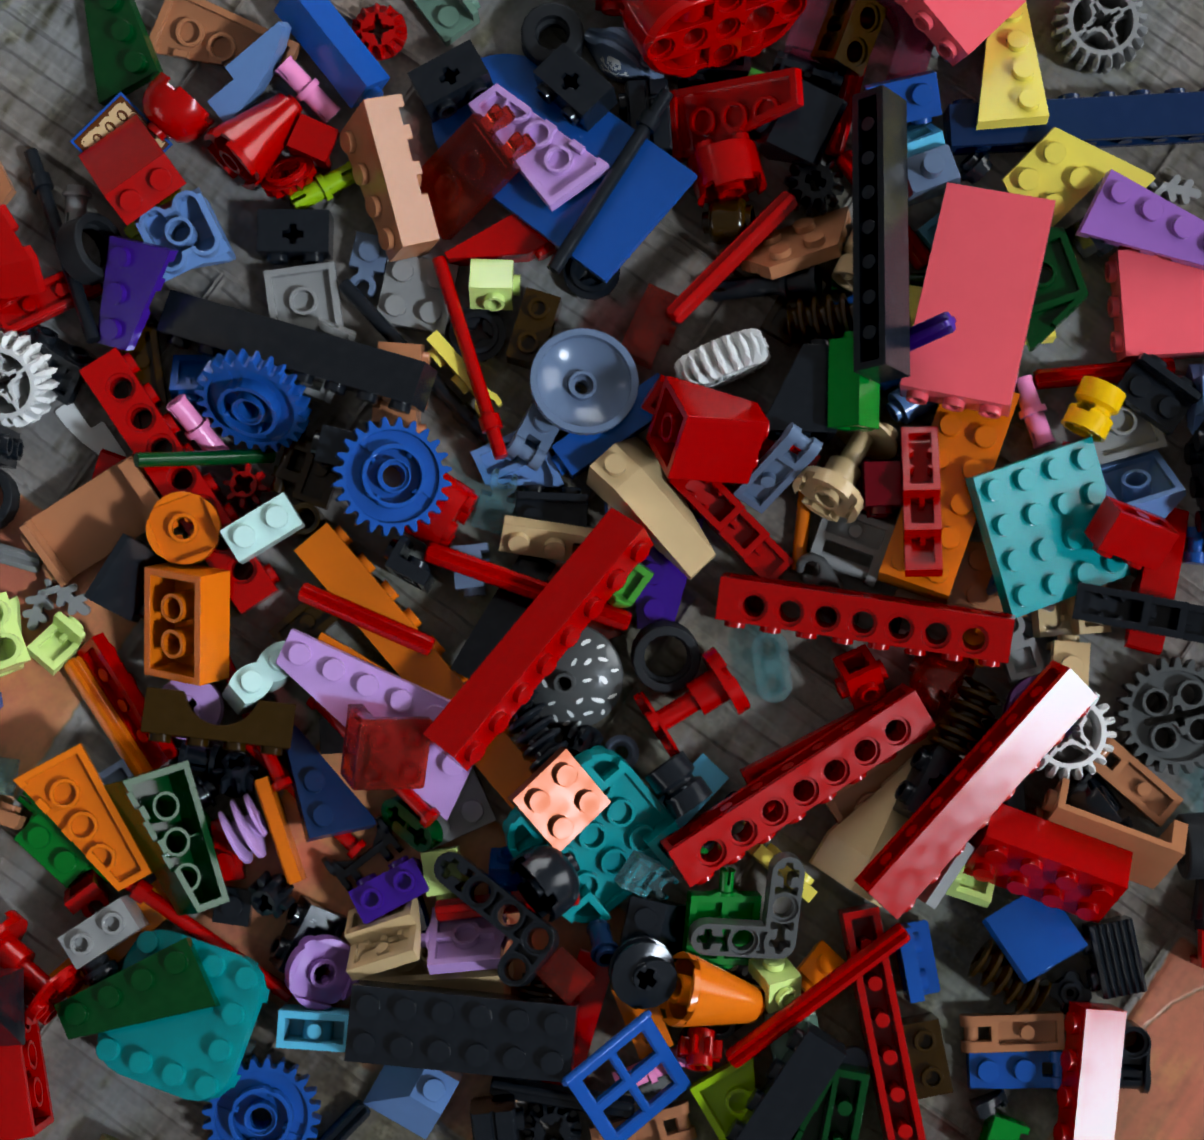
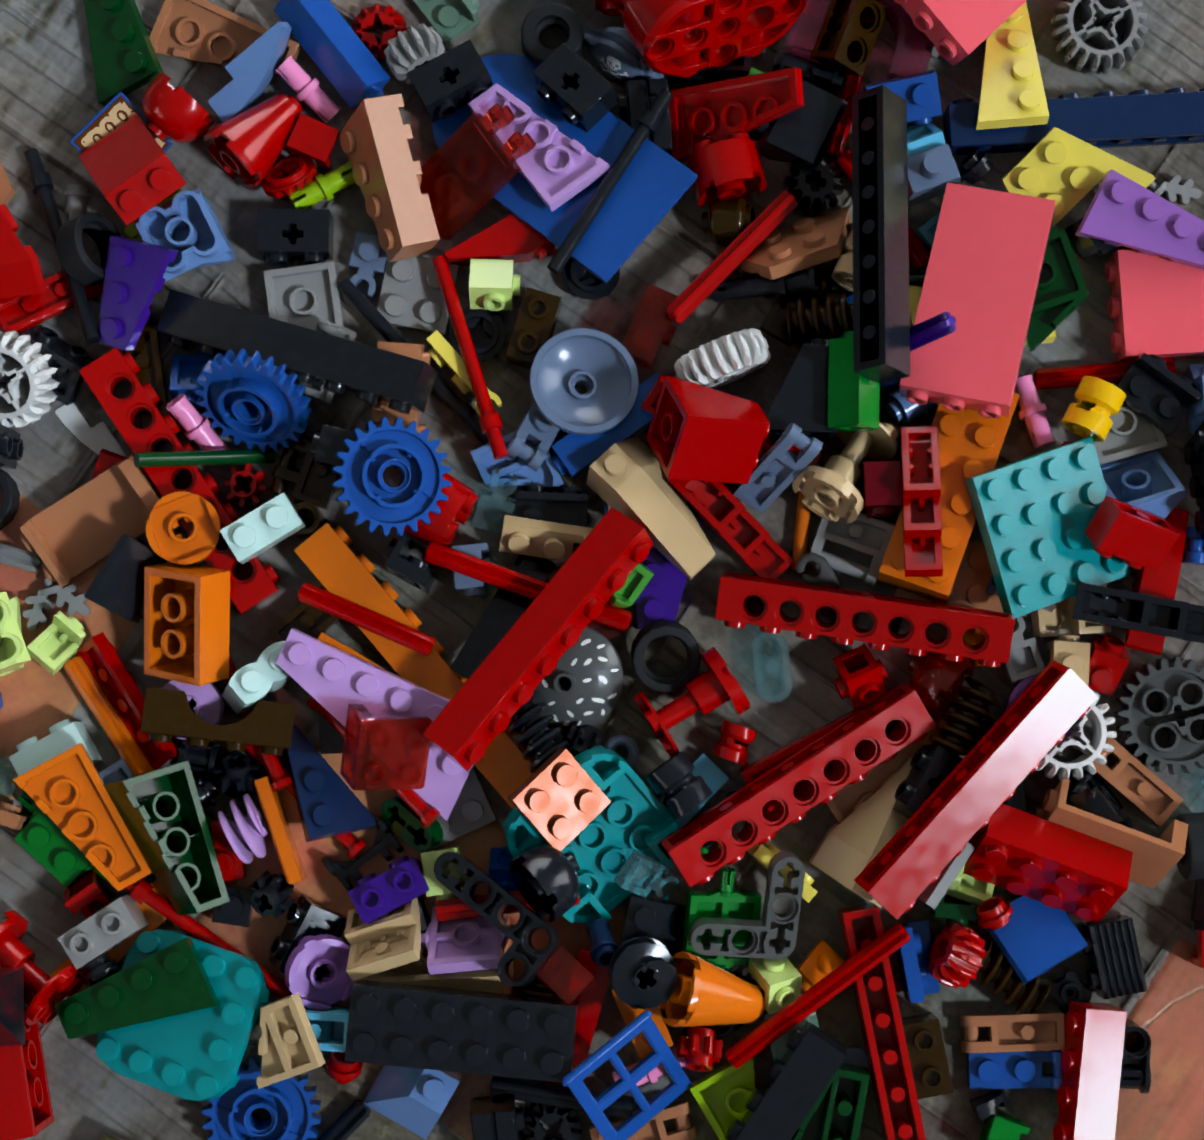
none -> light aqua brick [9,719,102,776]
none -> tan wing [256,992,326,1089]
none -> red plate [326,1052,363,1084]
none -> light grey gear [384,23,445,84]
none -> red wheel [712,720,757,766]
none -> dark green bracket [924,897,979,926]
none -> red gear [926,923,987,989]
none -> red plate [976,896,1013,930]
none -> red bracket [1088,634,1130,697]

